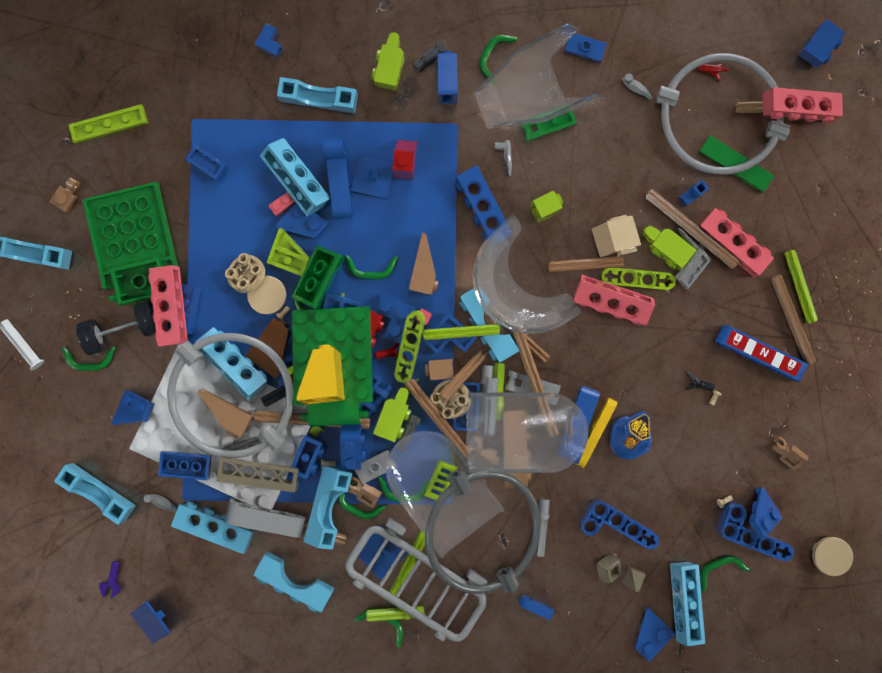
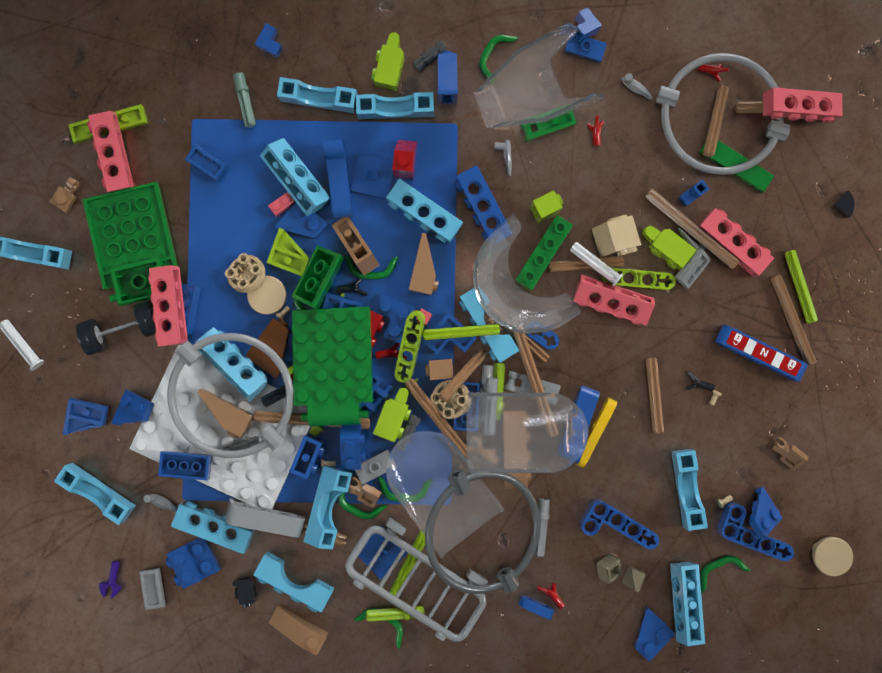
green animal [61,347,116,371] -> none
blue piece [130,601,170,644] -> none
dark tan fence [217,457,299,493] -> none
yellow slope [297,345,345,405] -> none
lime slope [424,459,458,500] -> none
blue helmet [610,411,652,460] -> none
blue brick [798,19,845,68] -> none
none -> blue wing [63,398,109,435]
none -> coral brick [87,111,134,192]
none -> light grey plate [139,568,166,610]
none -> blue plate [166,537,221,589]
none -> black brick [232,576,258,607]
none -> sand green axle [233,72,256,128]
none -> medium nougat slope [269,605,329,656]
none -> medium nougat slope [332,217,380,275]
none -> black bar [337,278,368,296]
none -> medium azure arch [356,92,434,120]
none -> medium azure brick [386,179,463,243]
none -> green brick [514,215,573,292]
none -> blue beam [526,322,559,350]
none -> red bar [537,583,565,609]
none -> white axle [570,242,623,287]
none -> piece [573,8,602,42]
none -> red bar [587,115,605,146]
none -> medium nougat axle [646,358,664,434]
none -> medium azure arch [671,449,708,531]
none -> medium nougat axle [703,85,729,157]
none -> black tile [833,191,855,218]

